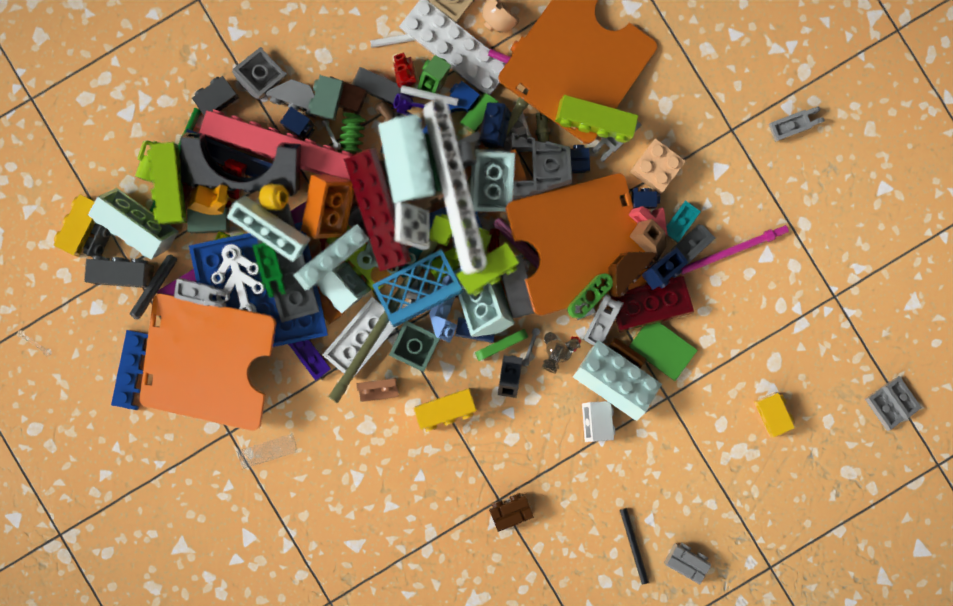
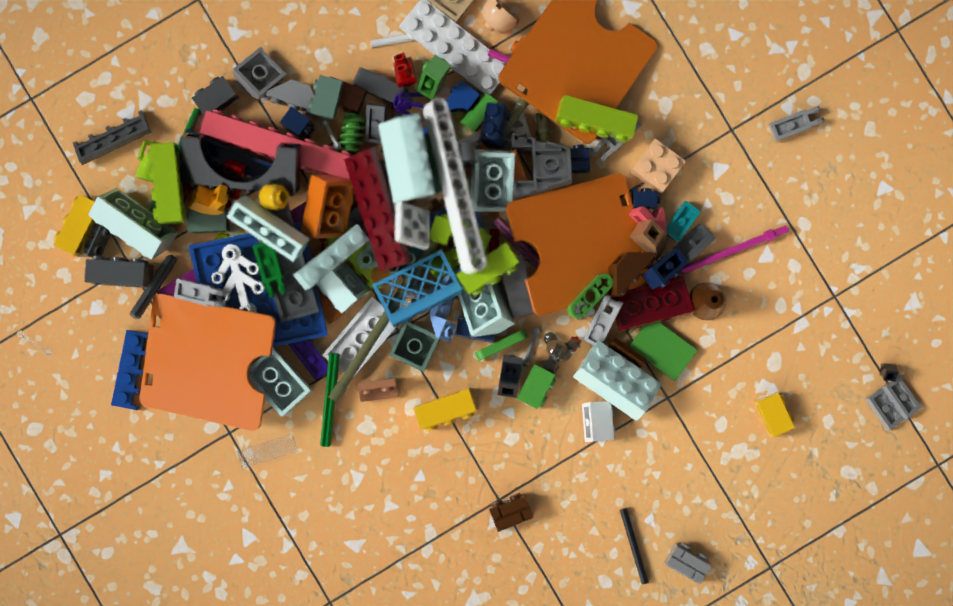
white bar [400,85,458,106] -> none
none -> dark grey hinge [73,110,151,165]
none -> light aqua brick [249,348,313,417]
none -> green axle [320,353,340,447]
none -> dark grey plate [365,103,387,144]
none -> bright green brick [517,364,556,409]
none -> reddish brown cone [689,282,726,320]
none -> black piece [880,364,899,382]

